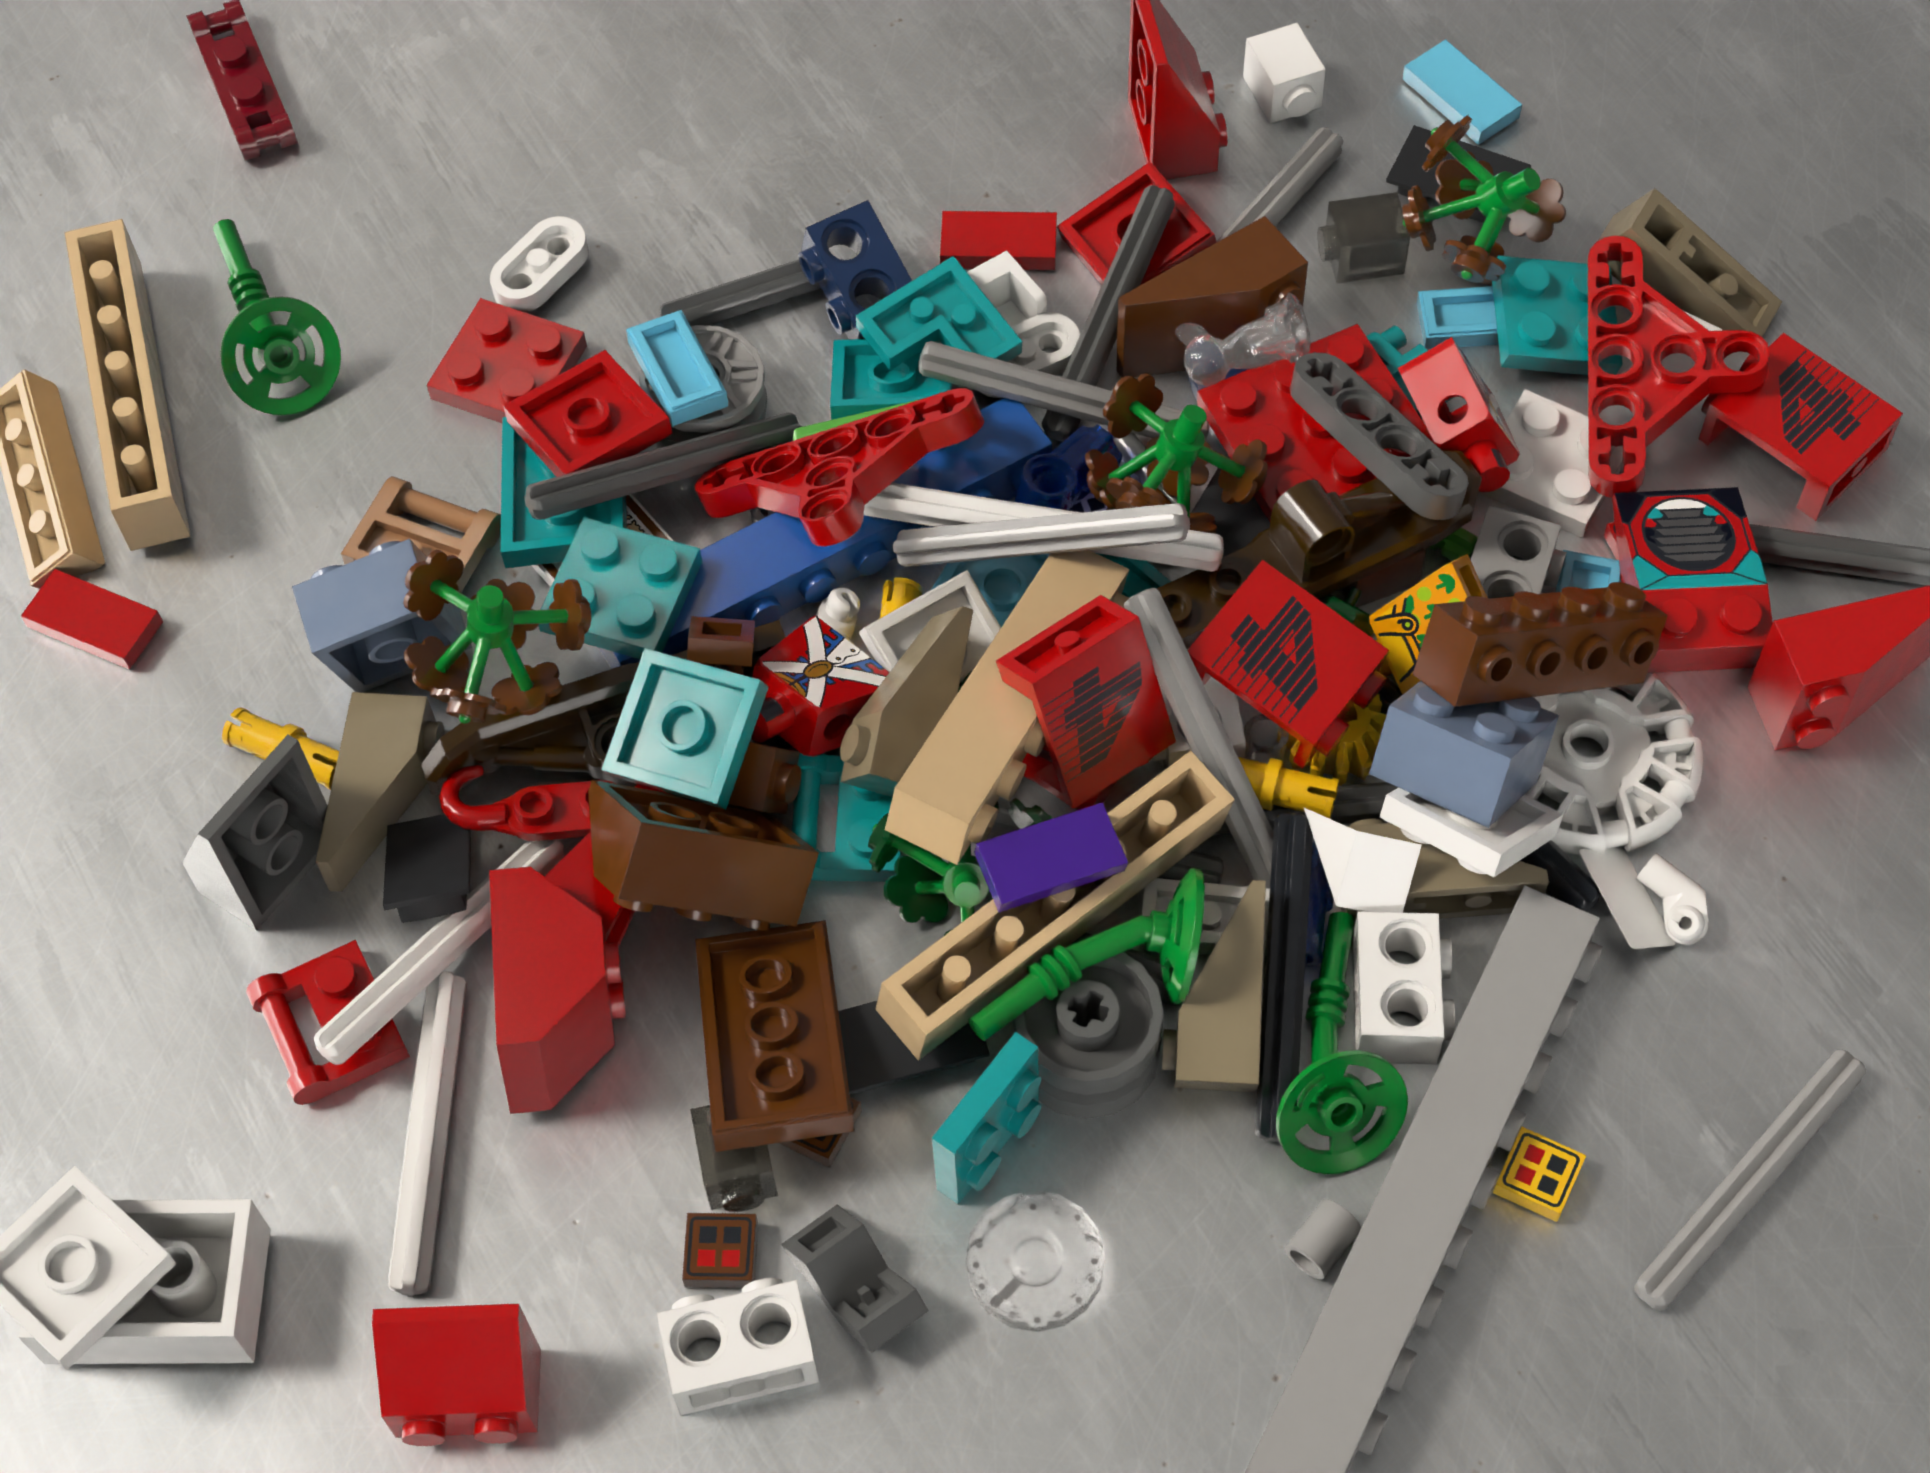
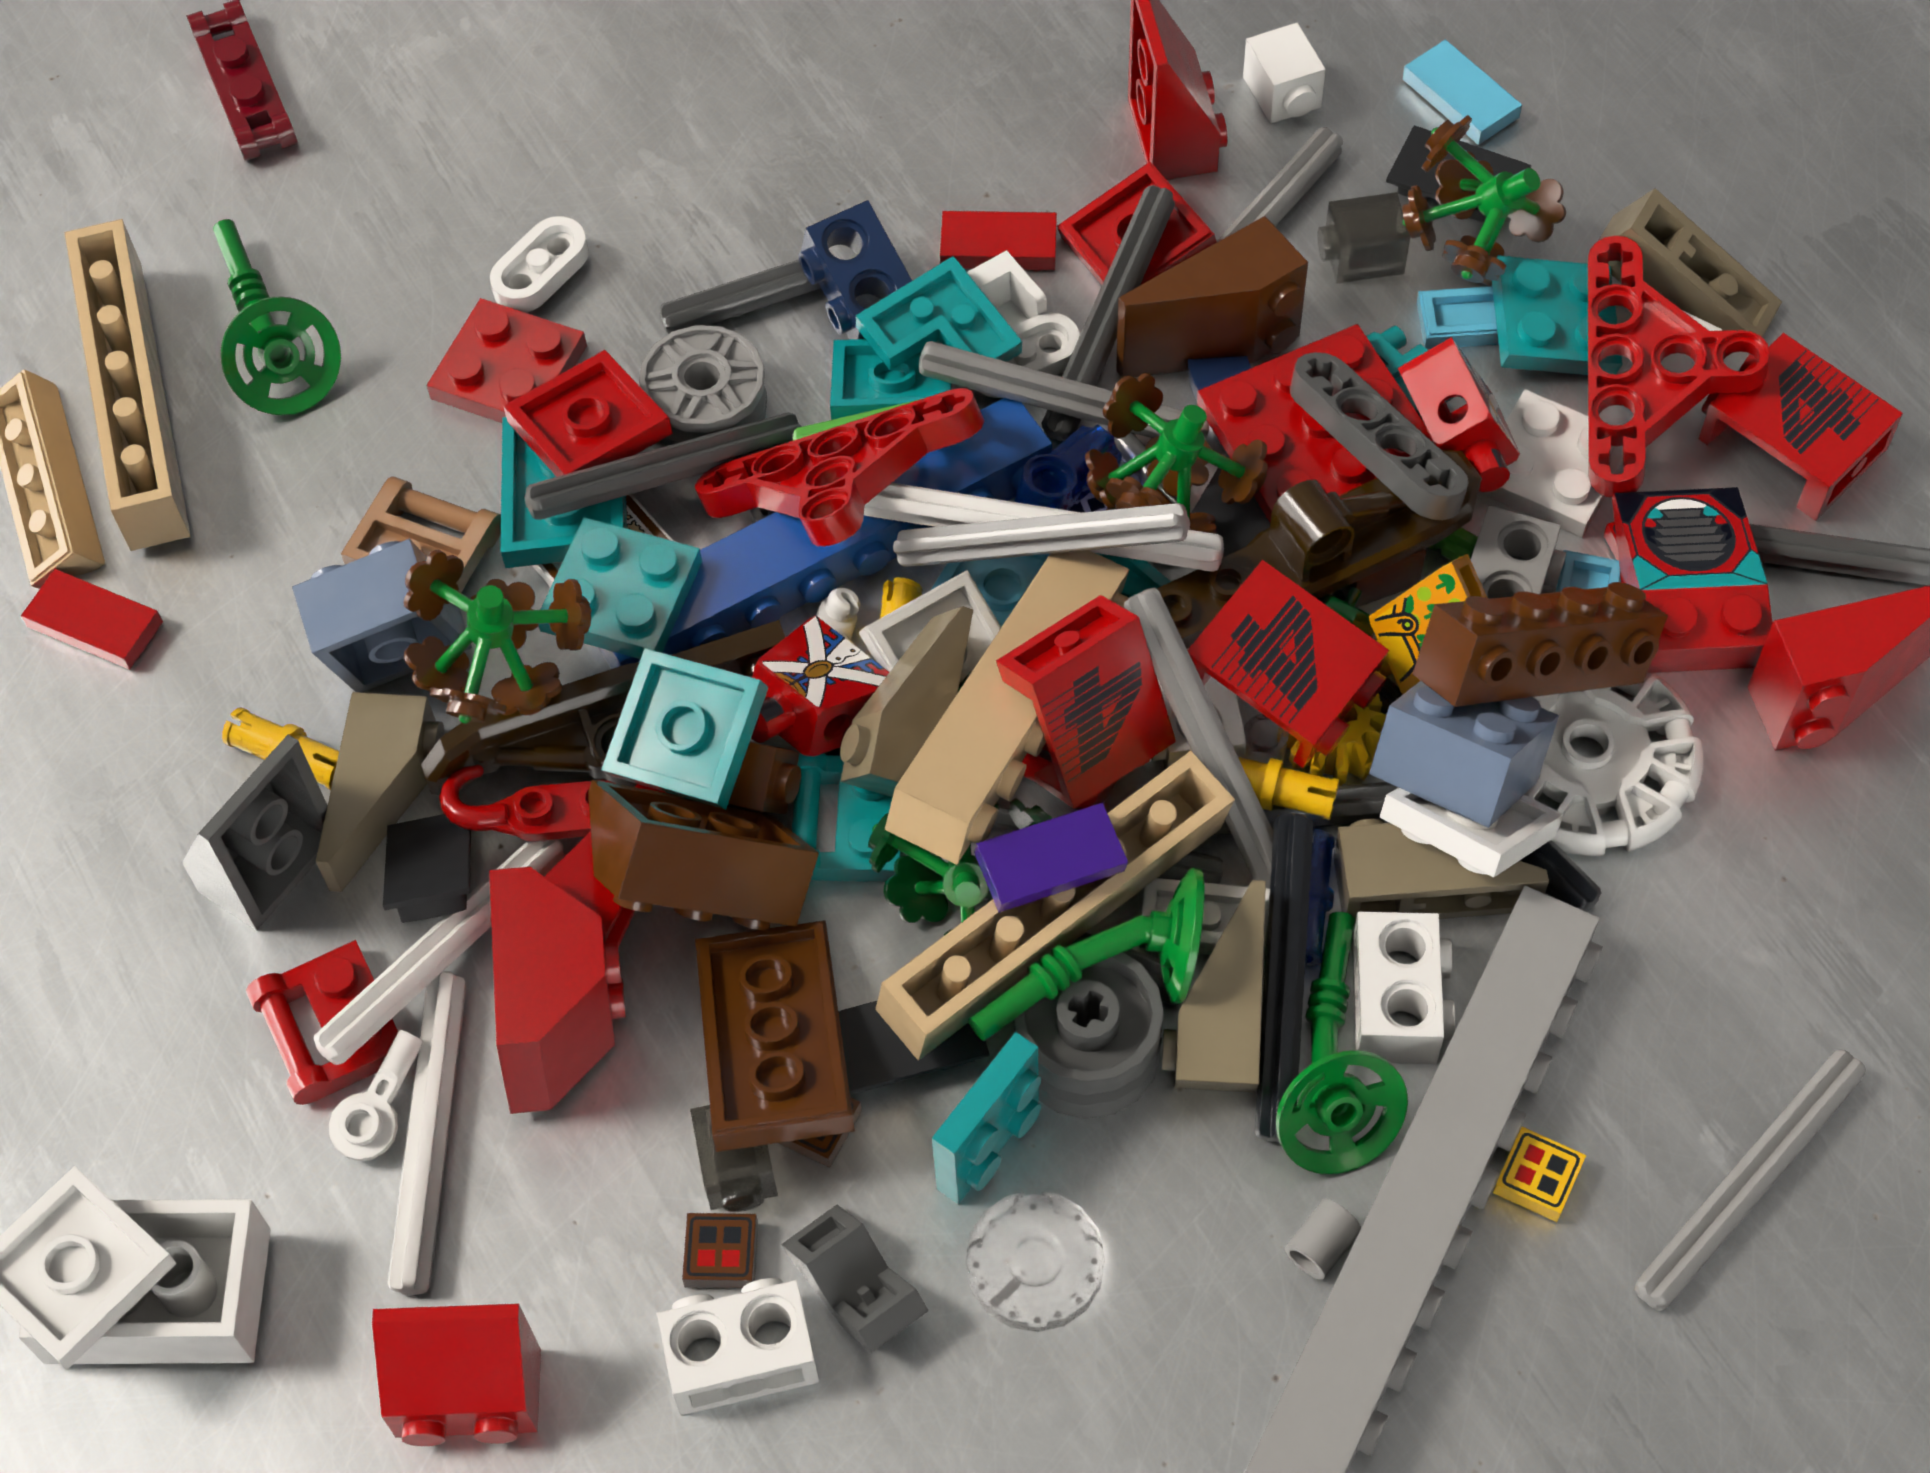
medium azure tile [626,310,728,427] -> none
reddish brown tile [687,616,755,675] -> none
clear animal [1175,293,1311,390] -> none
white sticker [1304,808,1422,913] -> none
white sticker [1579,847,1675,949] -> none
white arm [1636,853,1709,945] -> none
none -> white plate [329,1030,424,1161]

